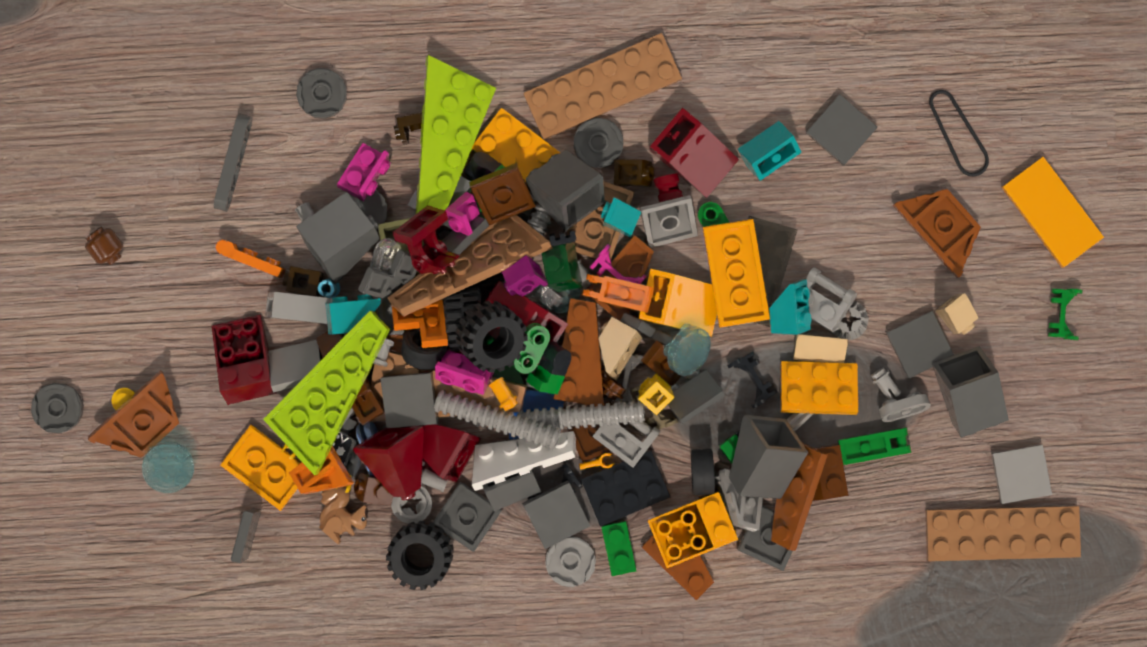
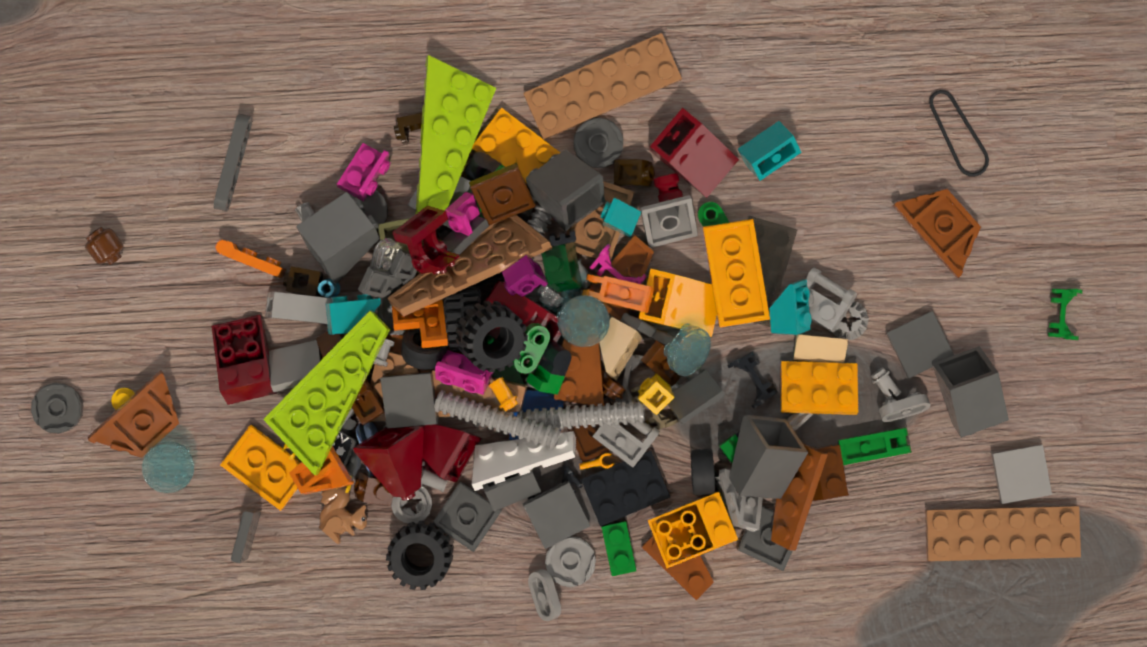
dark grey tile [296,68,347,119] -> none
dark grey tile [806,94,878,166] -> none
tan slope [935,293,978,335] -> none
light orange tile [1001,157,1104,268] -> none
none -> light grey plate [528,569,561,621]
none -> clear light blue tile [557,295,610,347]

